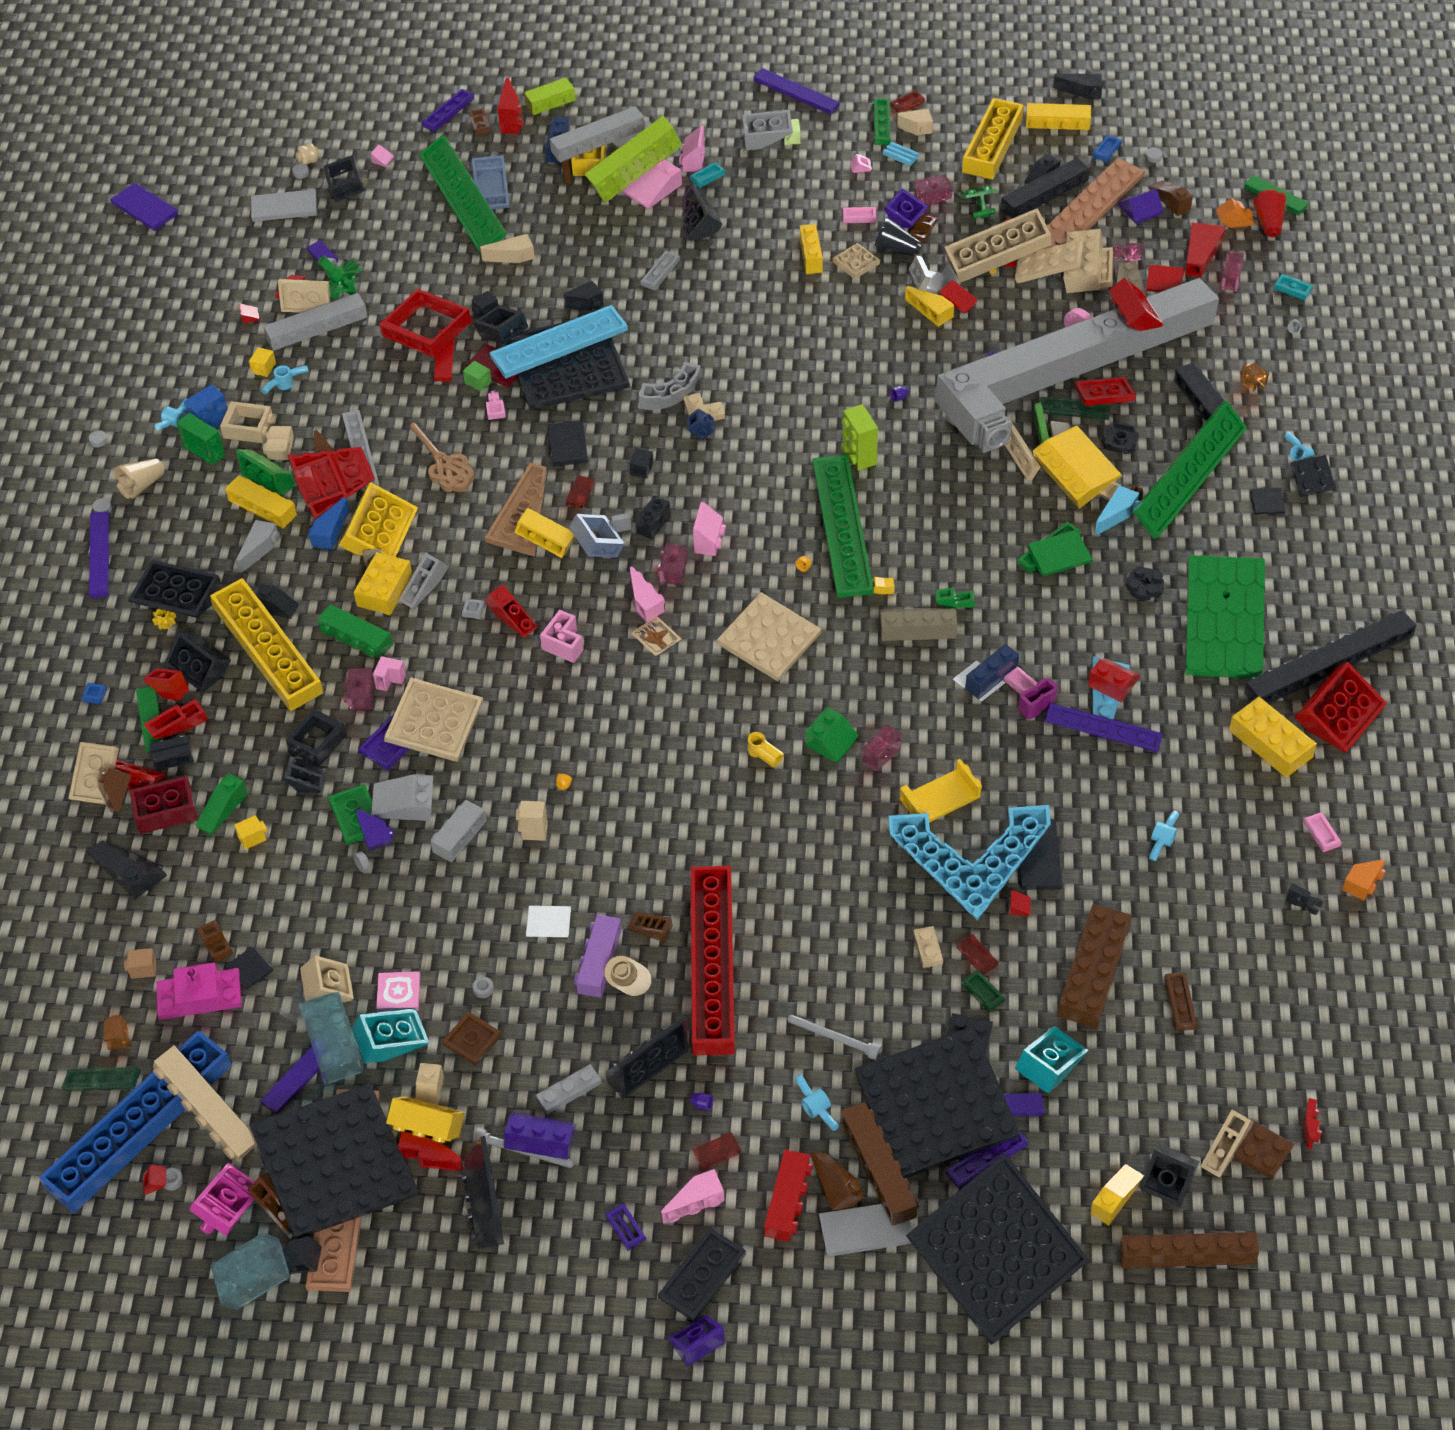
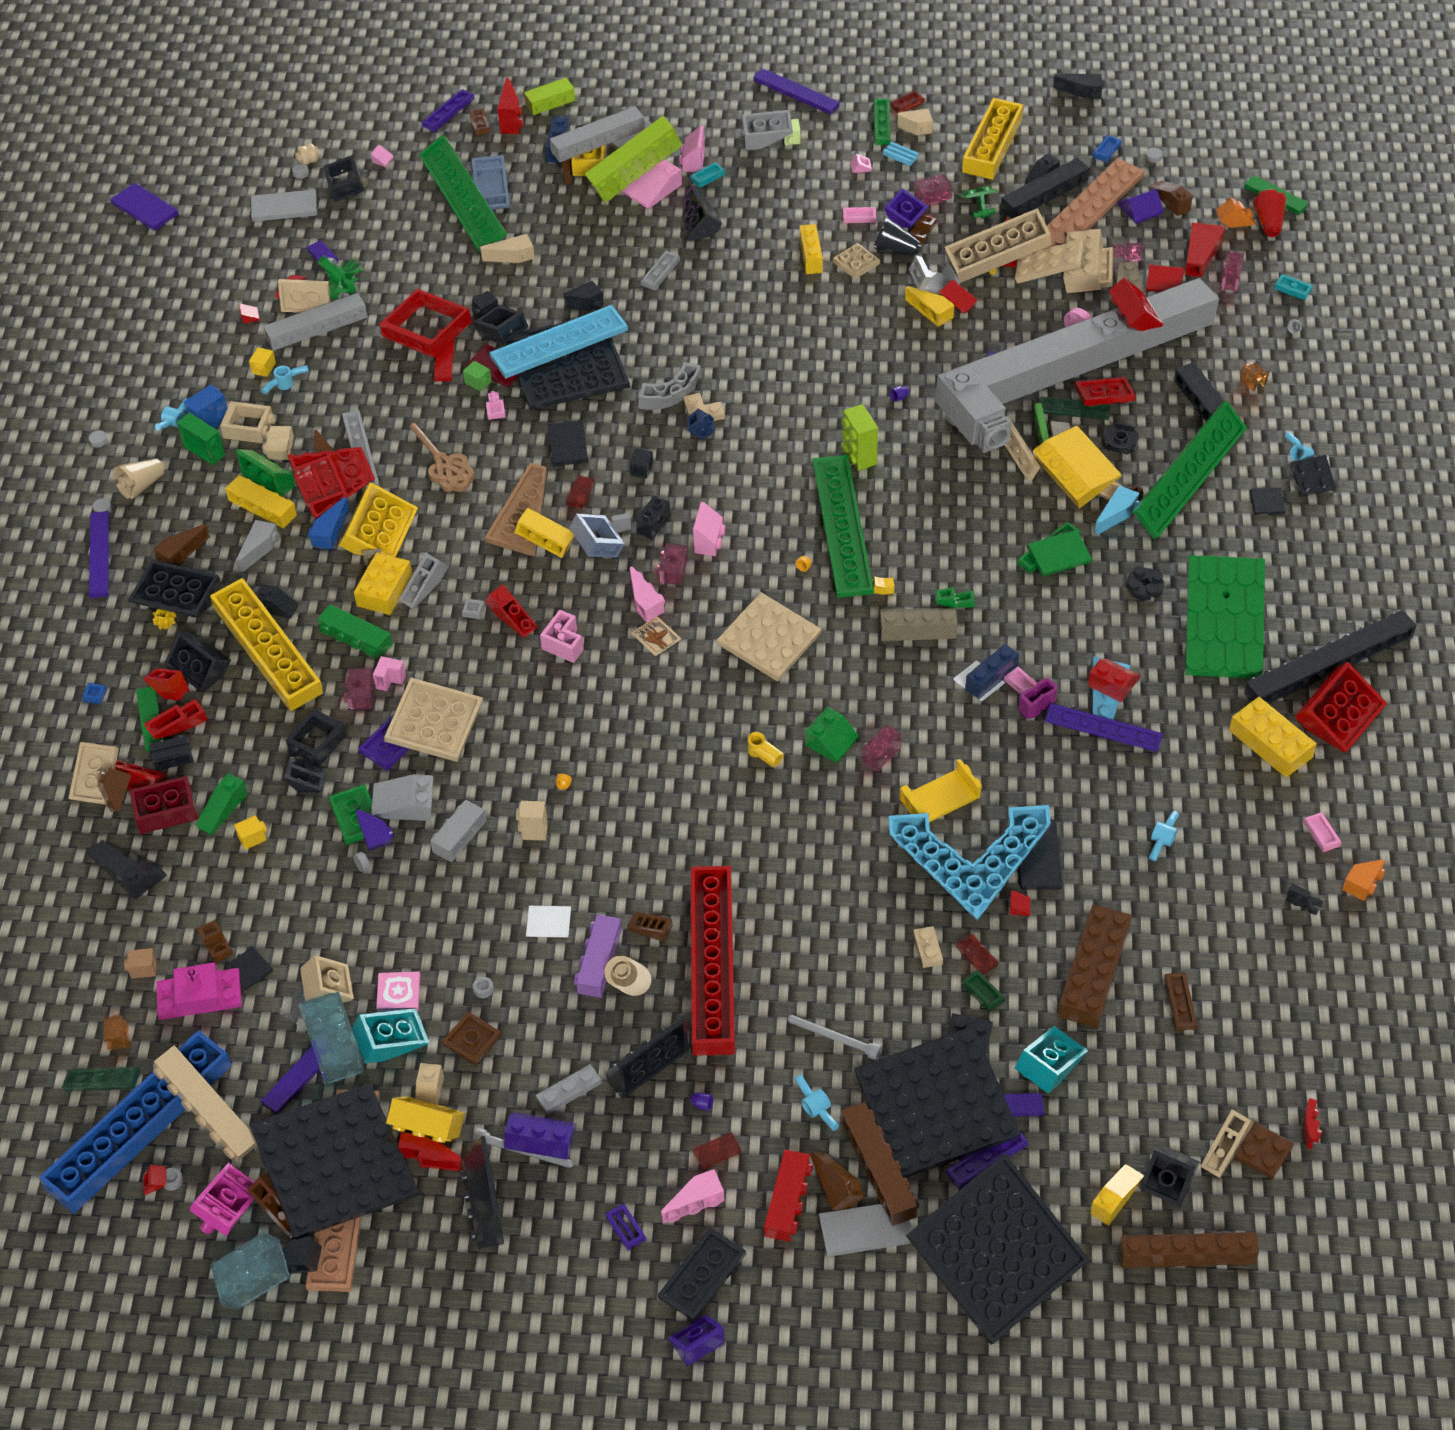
yellow brick [1026,103,1091,130] -> none
none -> reddish brown slope [153,524,210,566]

